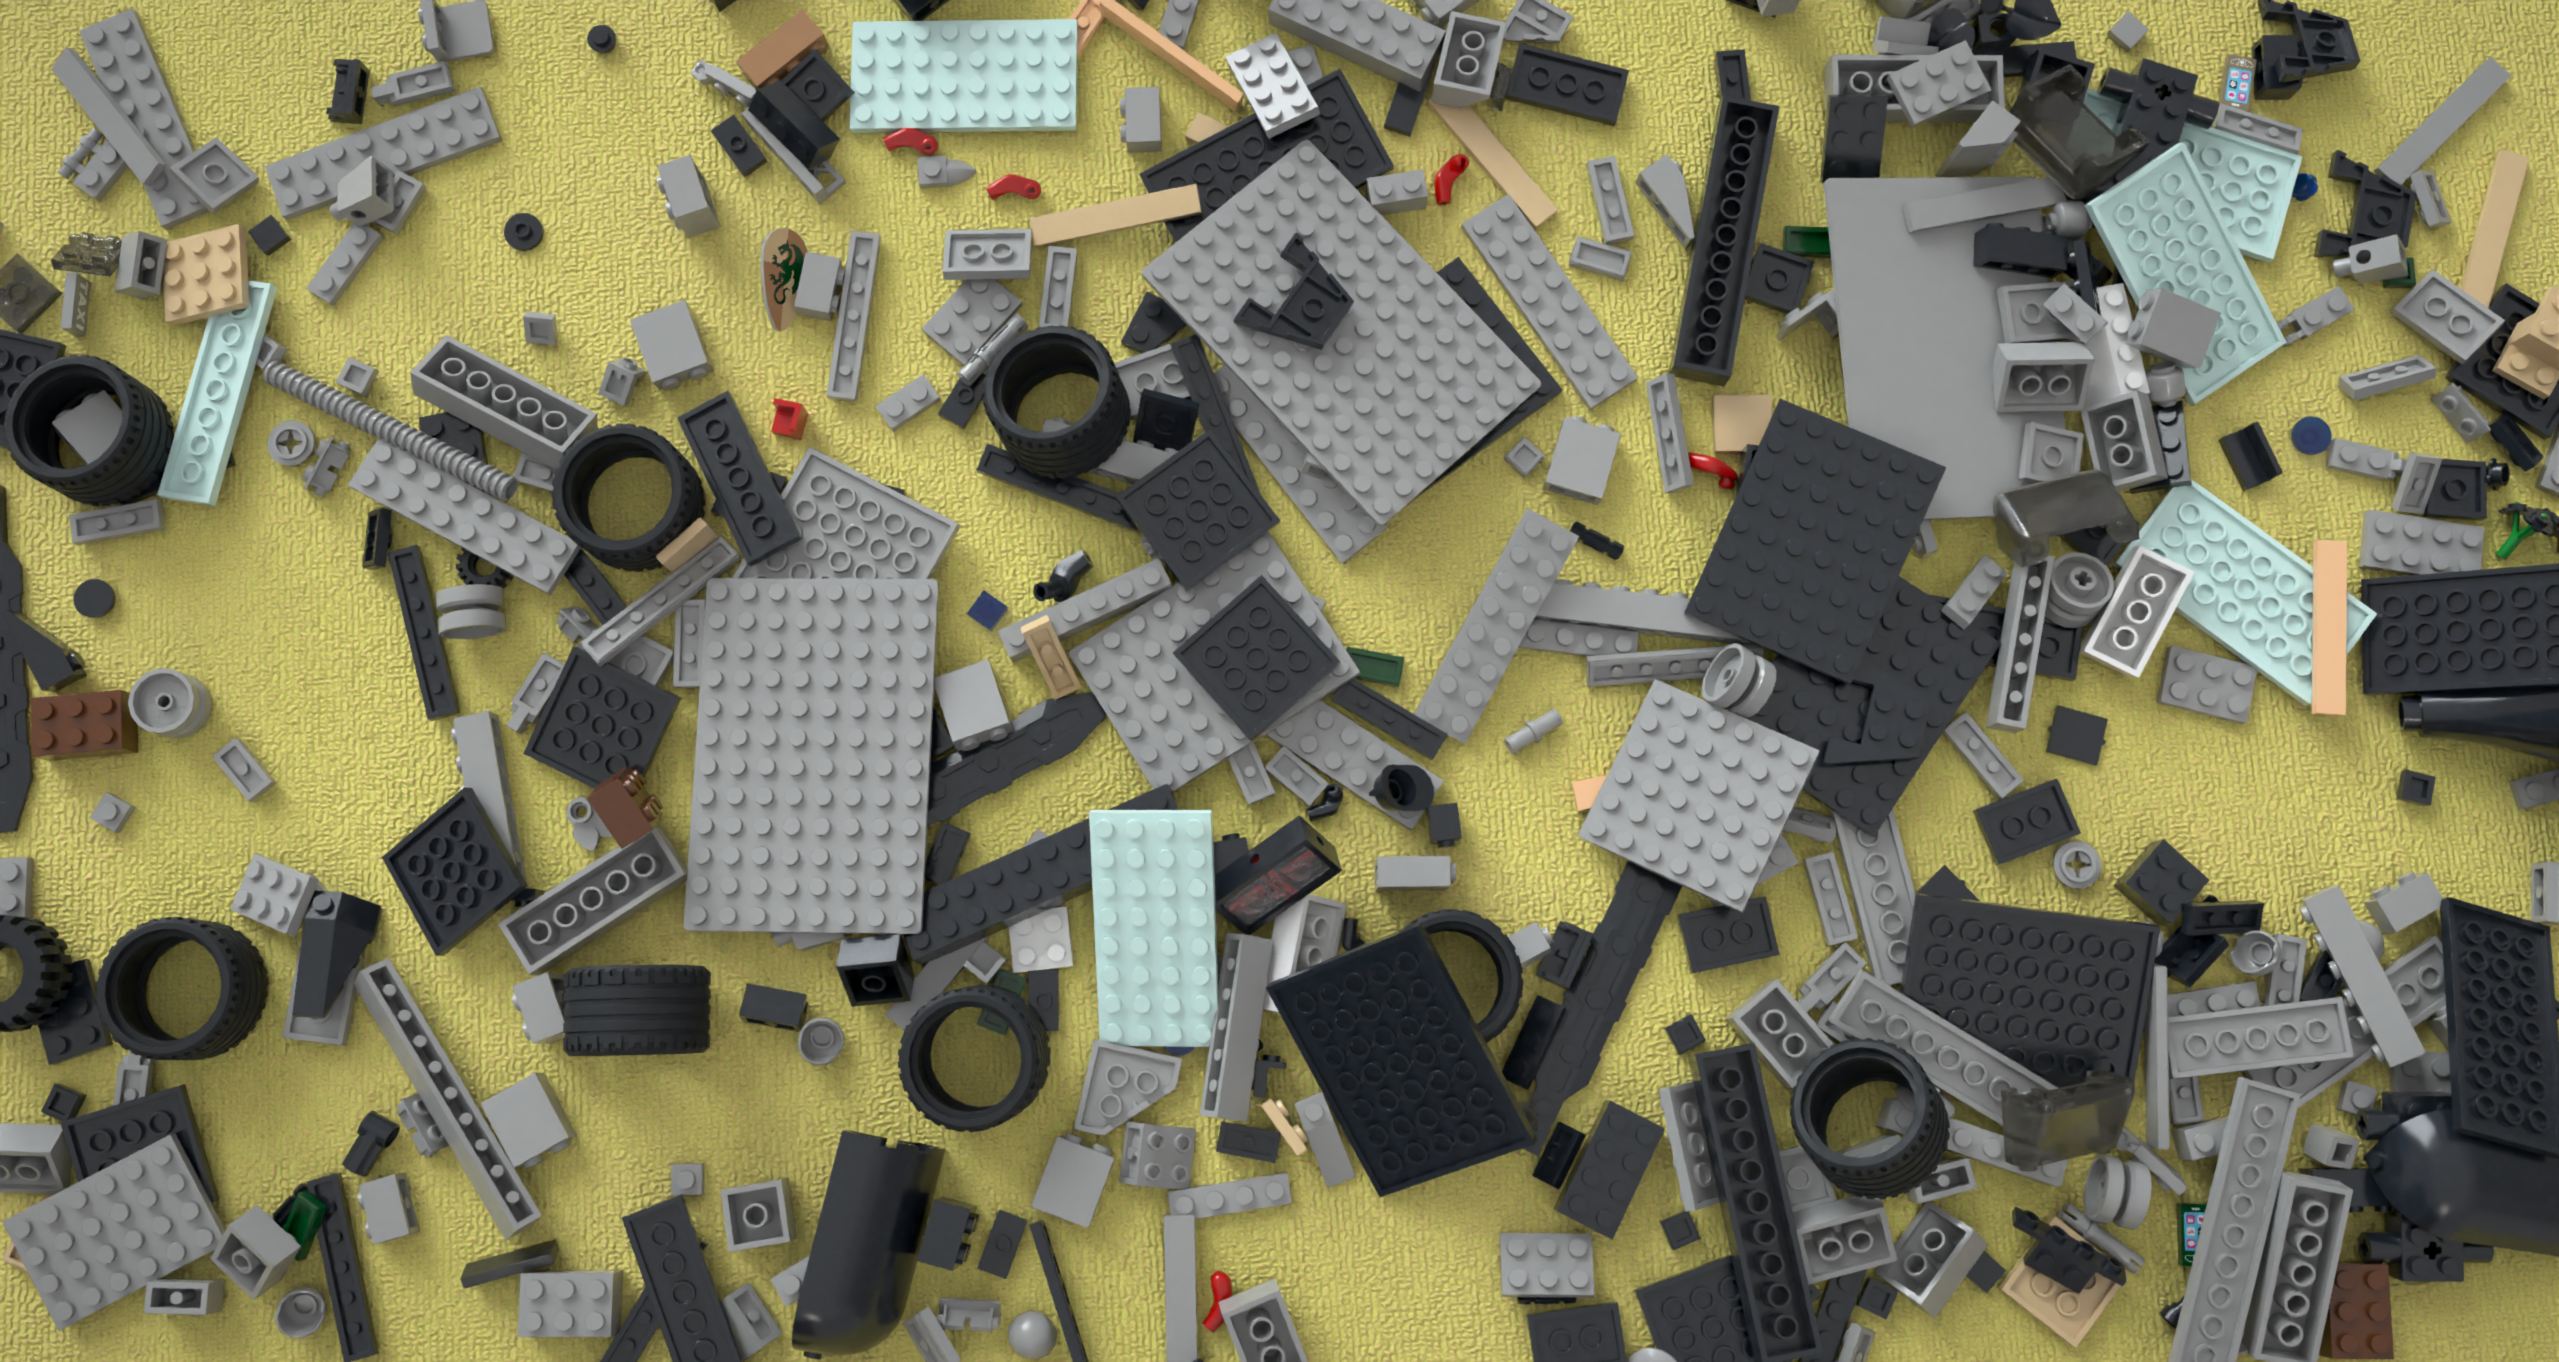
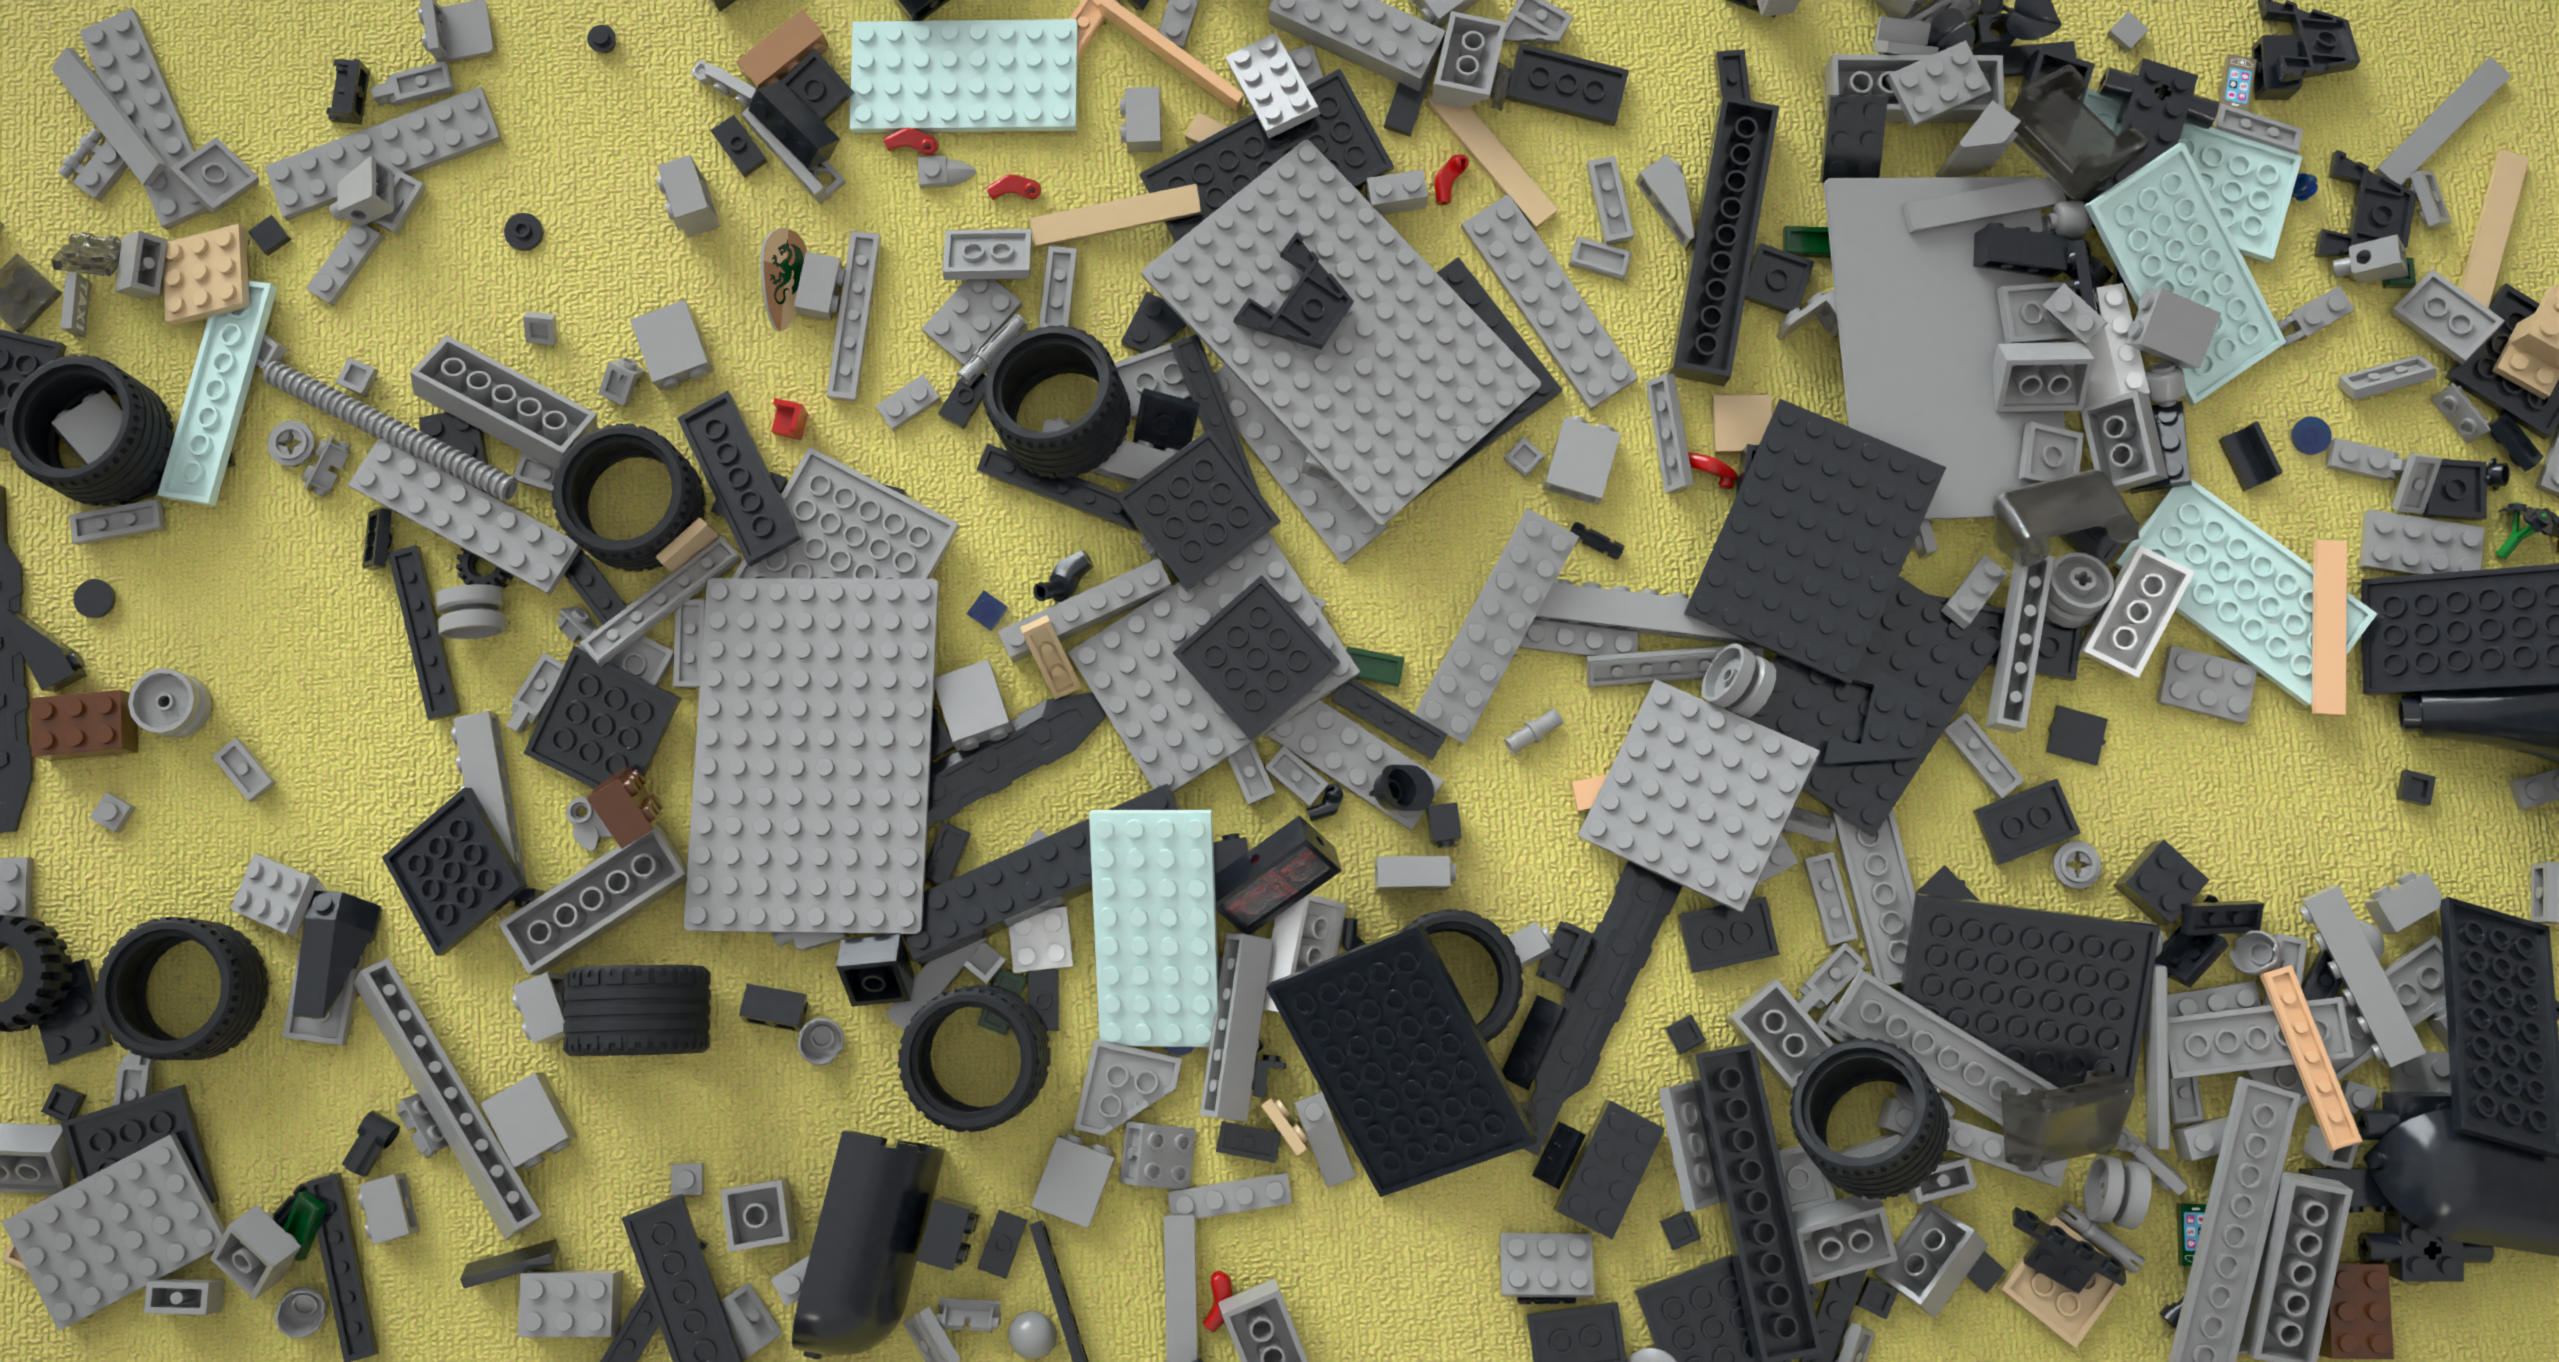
none -> light nougat tile [2260,965,2362,1151]

